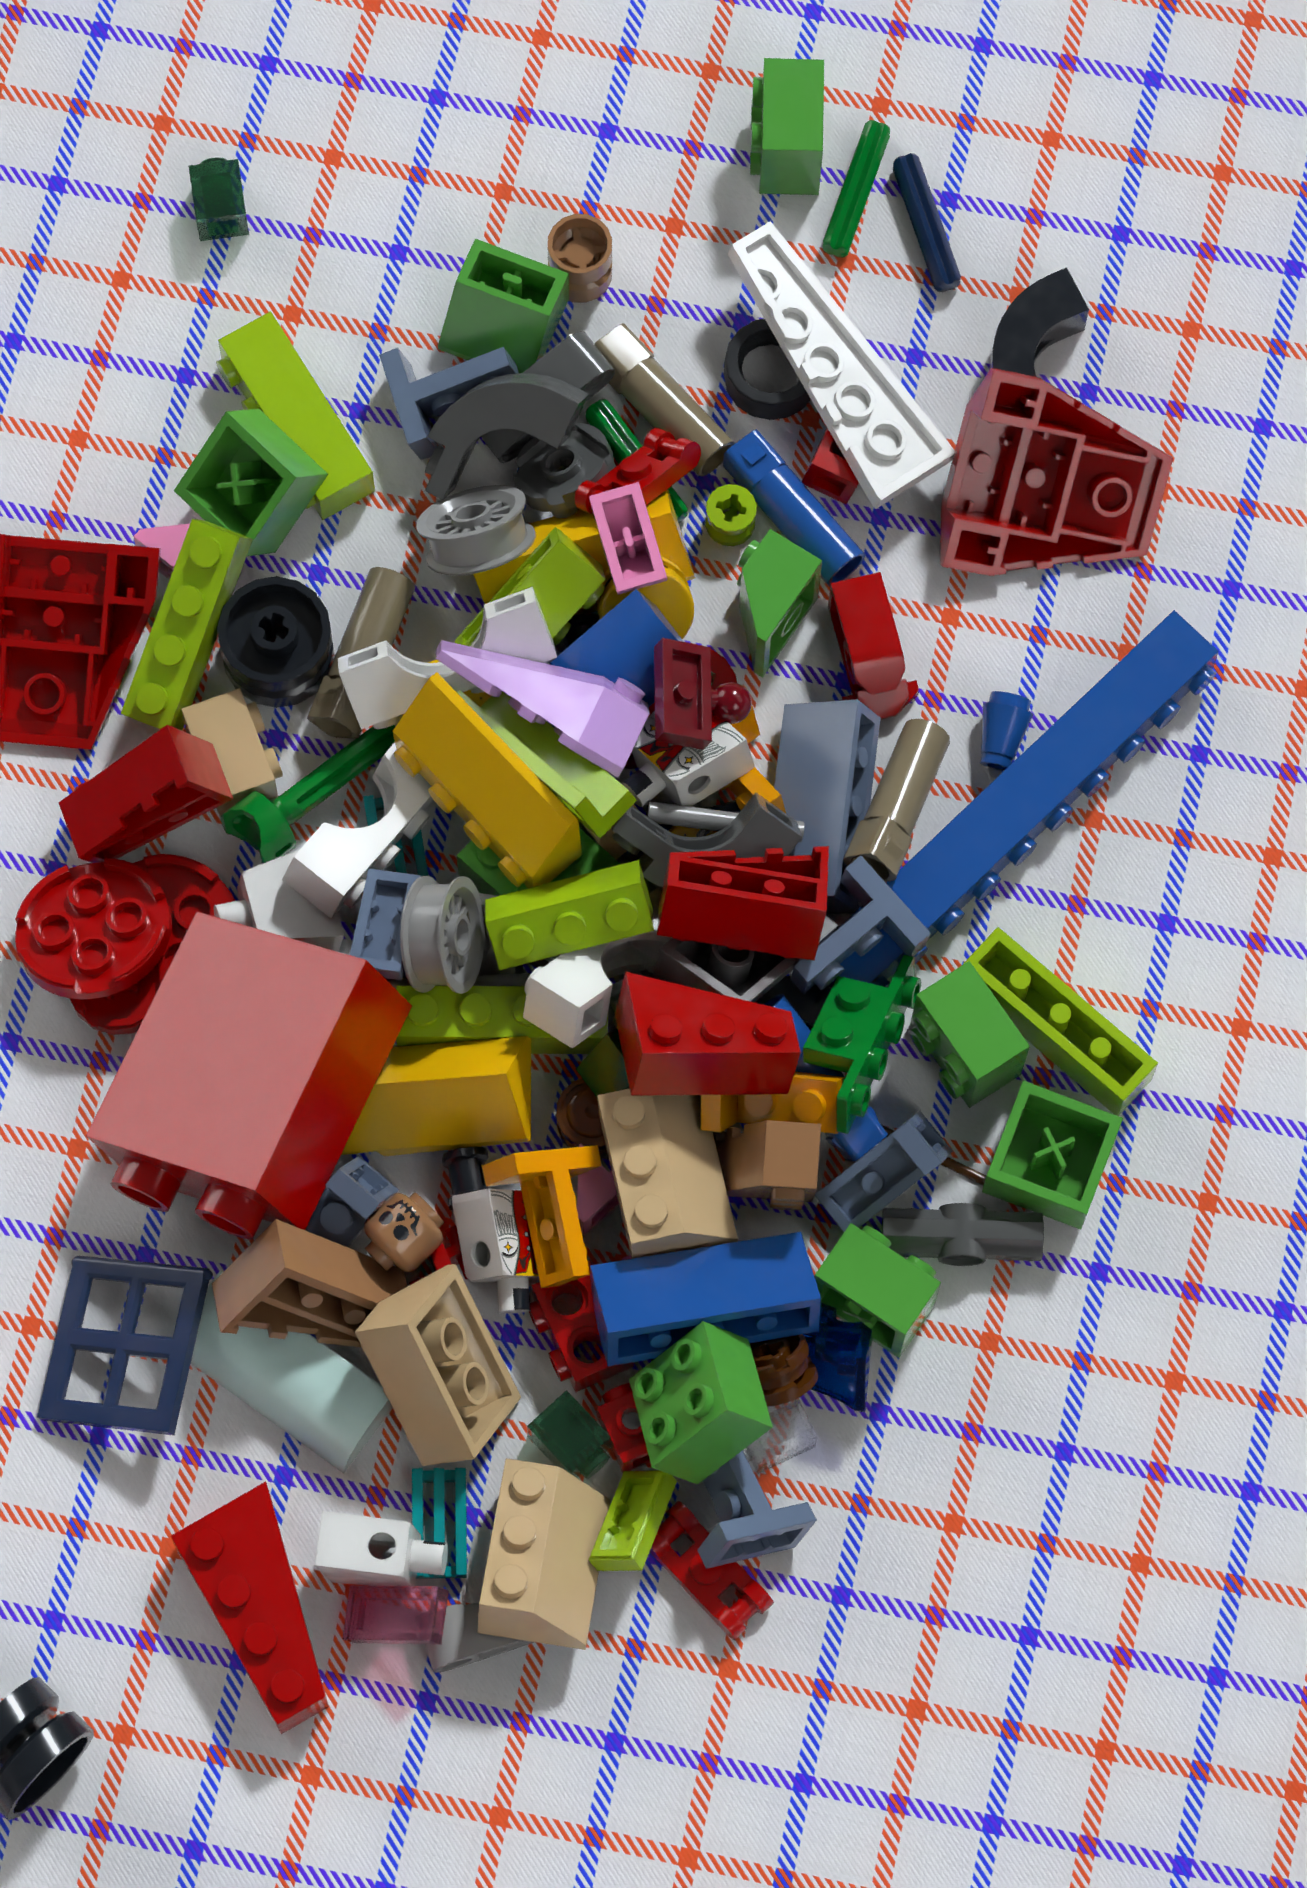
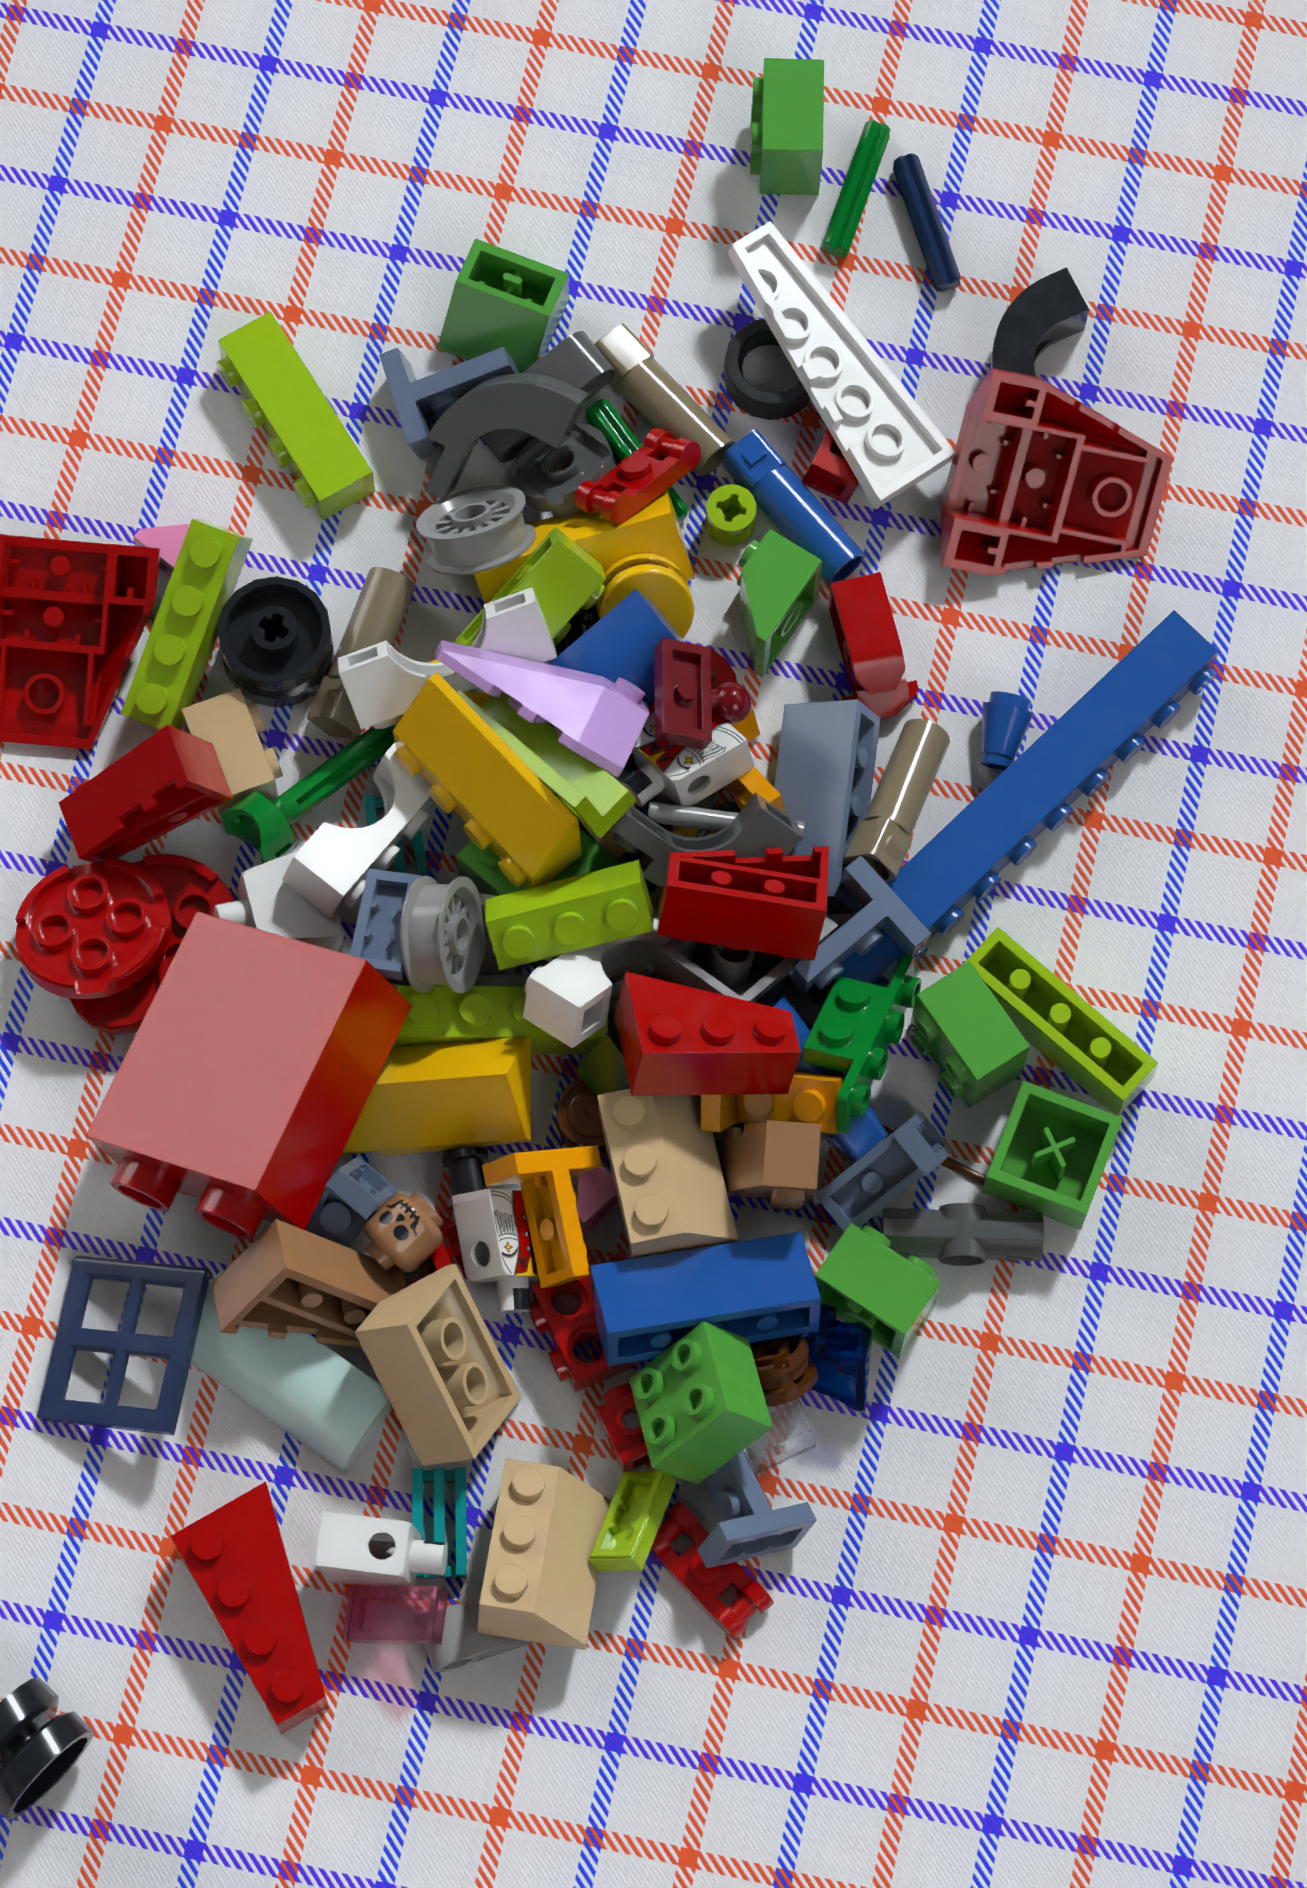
bright green brick [174,409,328,556] -> none
clear green brick [188,157,249,241] -> none
clear green brick [527,1390,611,1479] -> none
medium nougat wheel [547,214,612,303] -> none
bright pink slope [589,482,668,595] -> none

